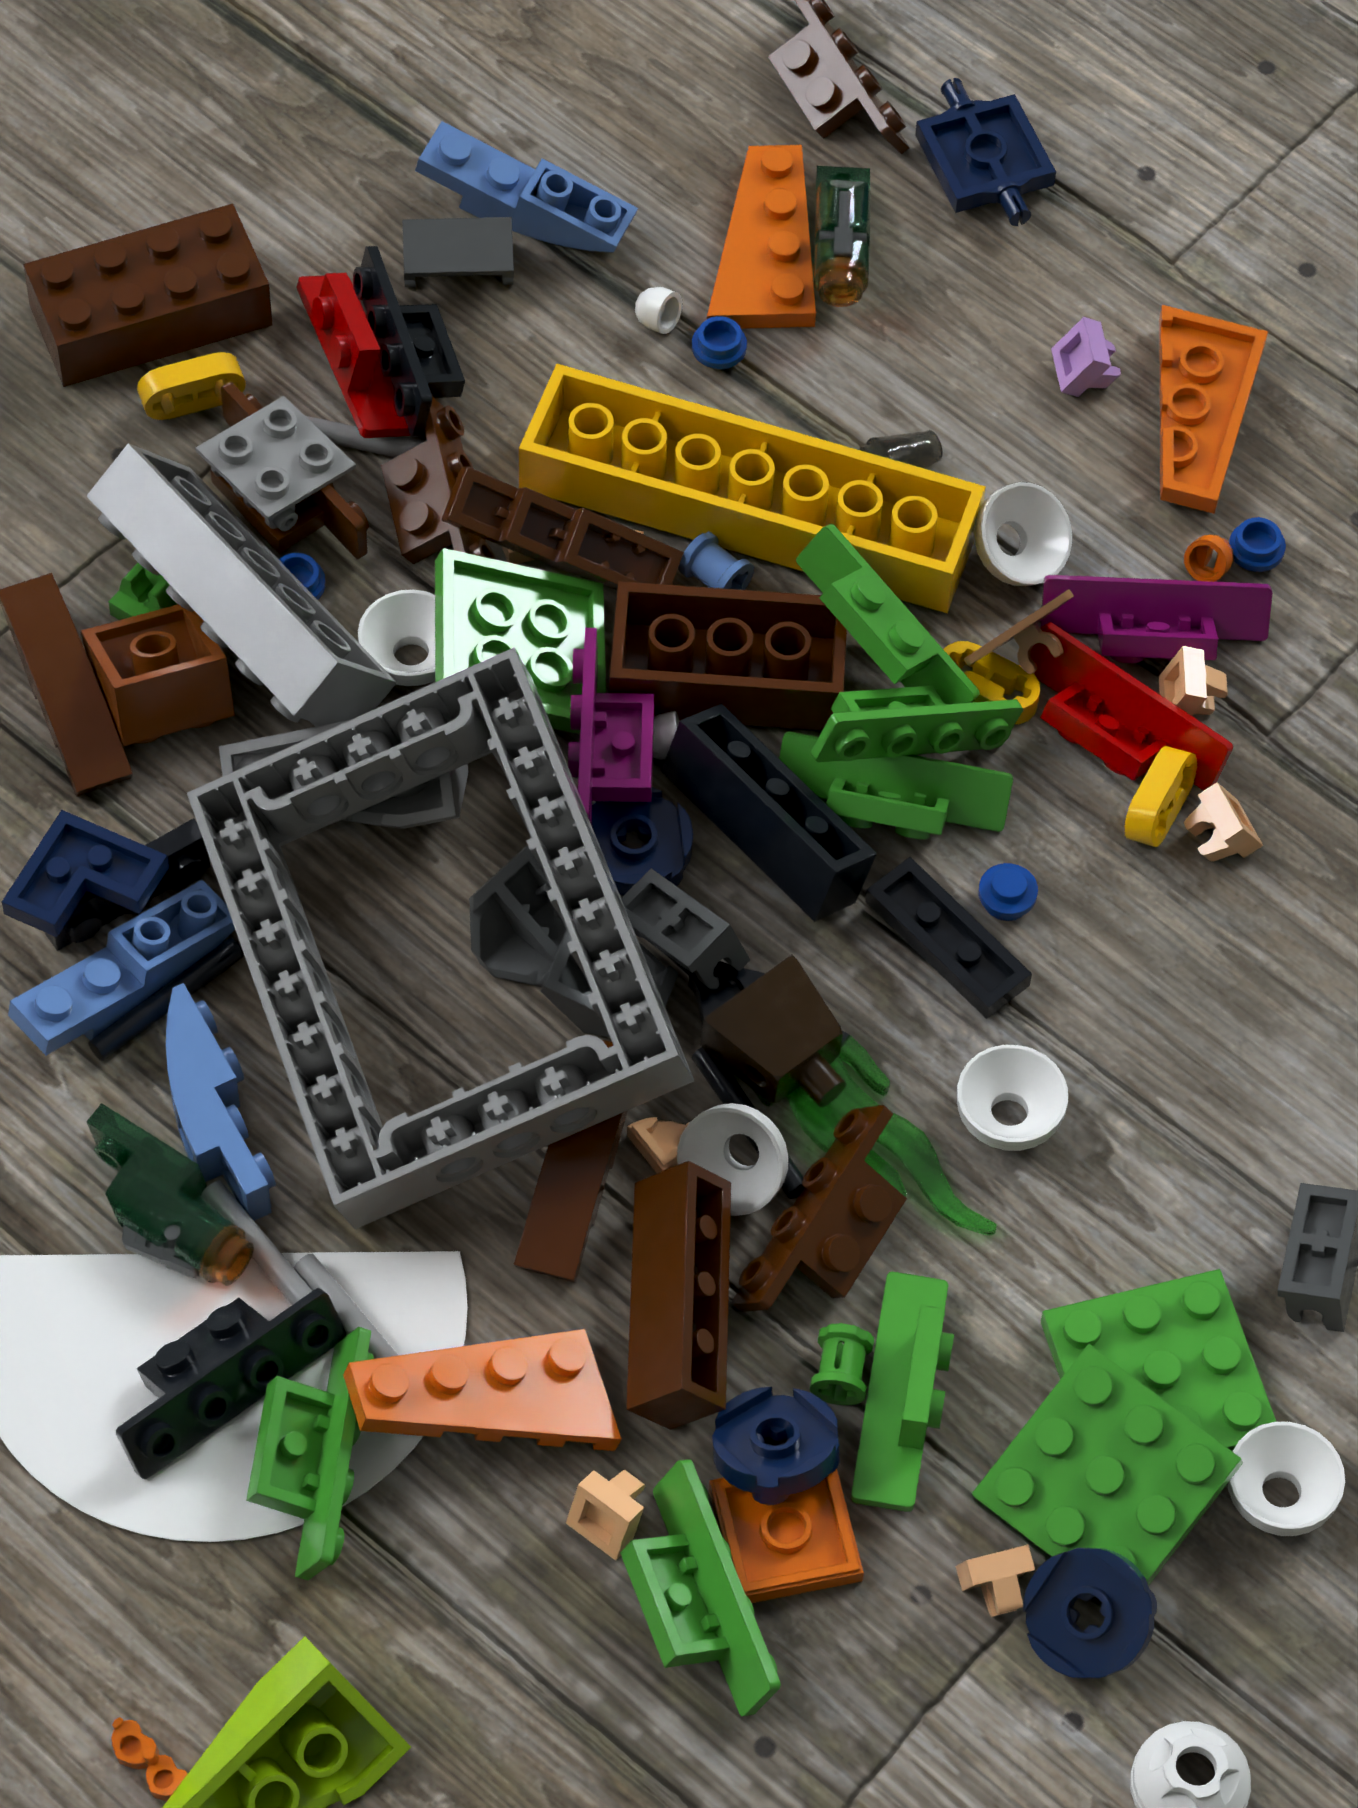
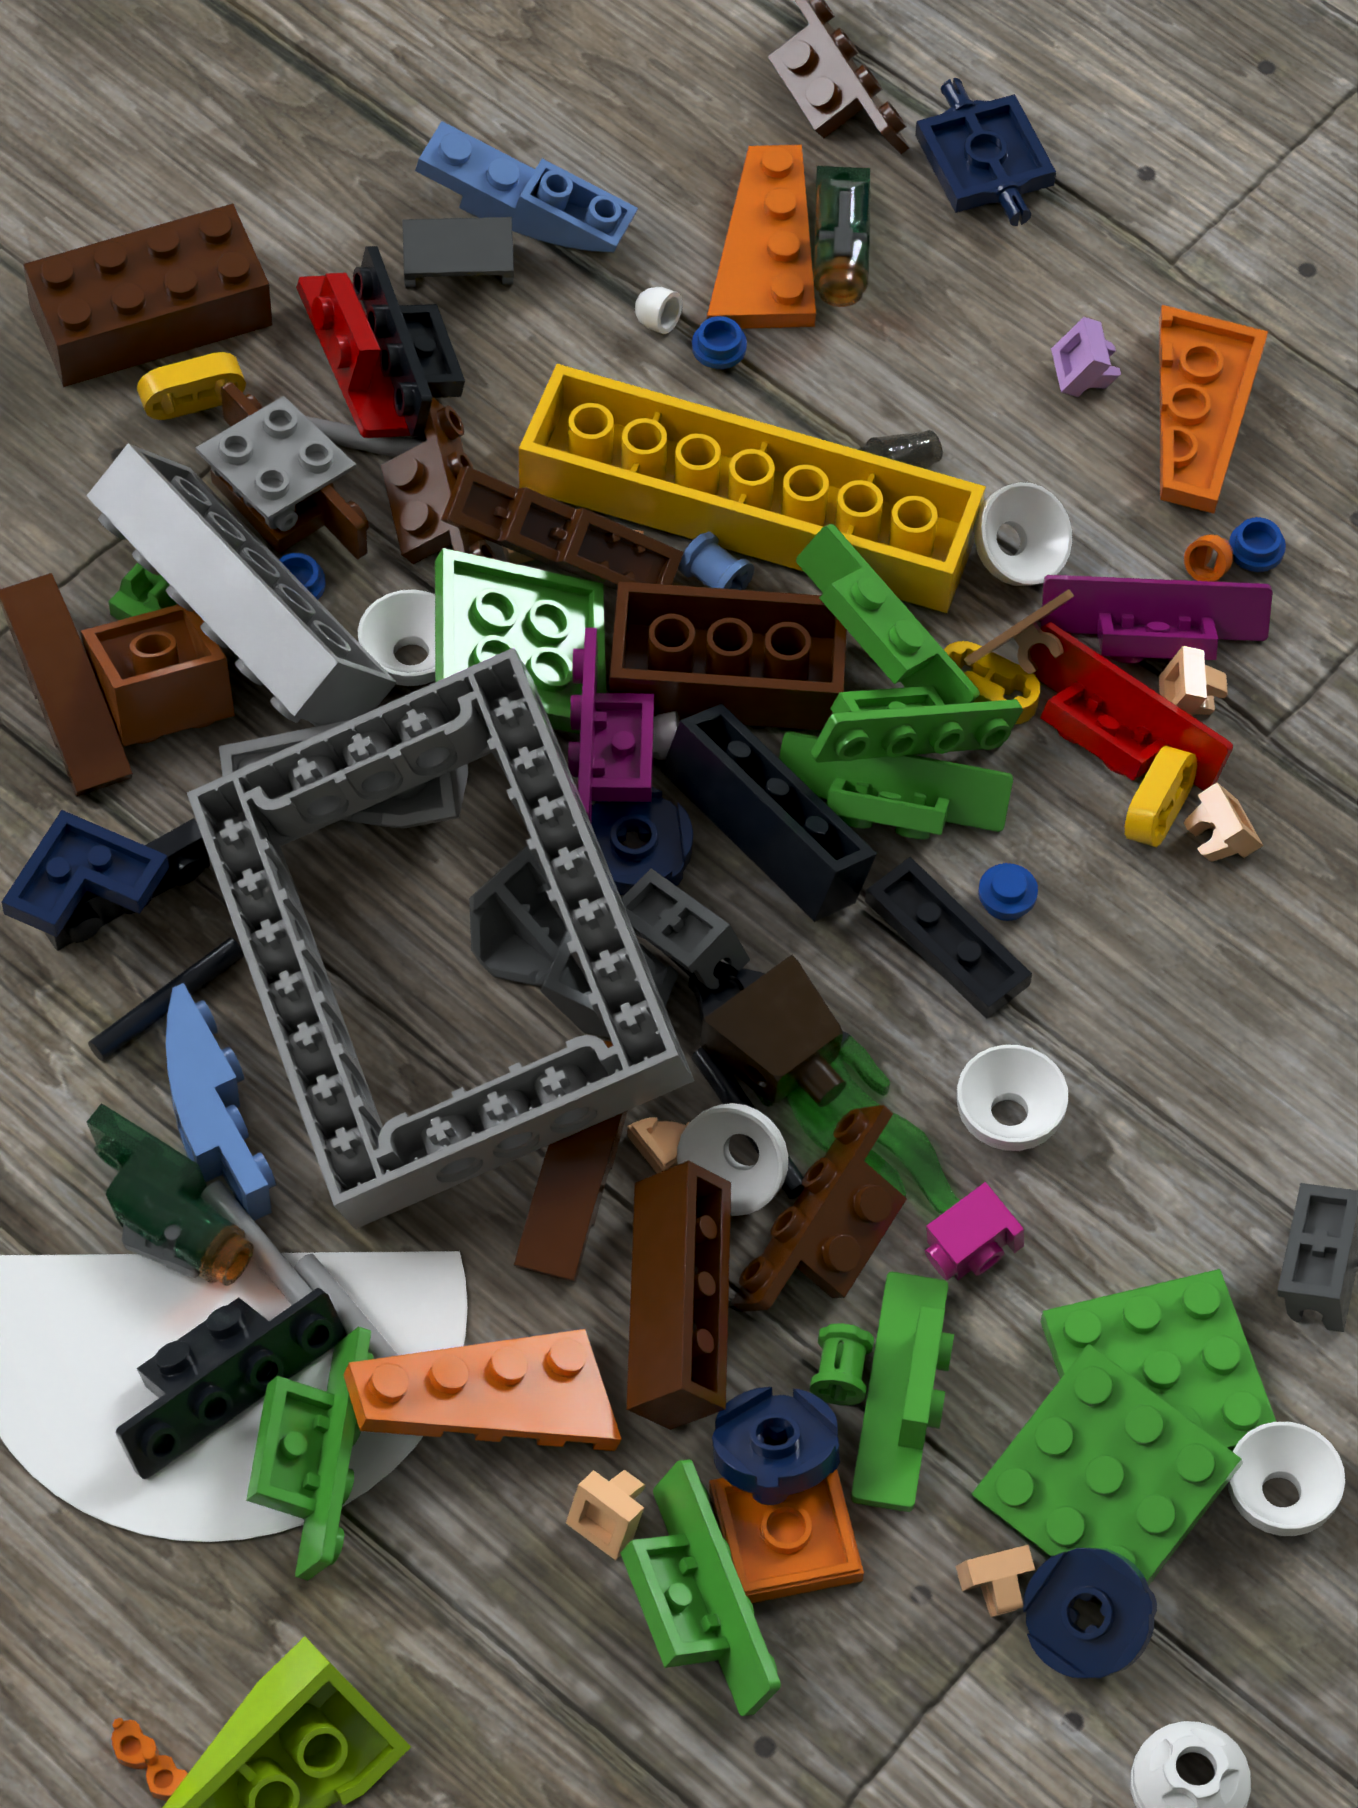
medium blue slope [8,880,235,1055] -> none
none -> dark pink brick [925,1182,1024,1280]

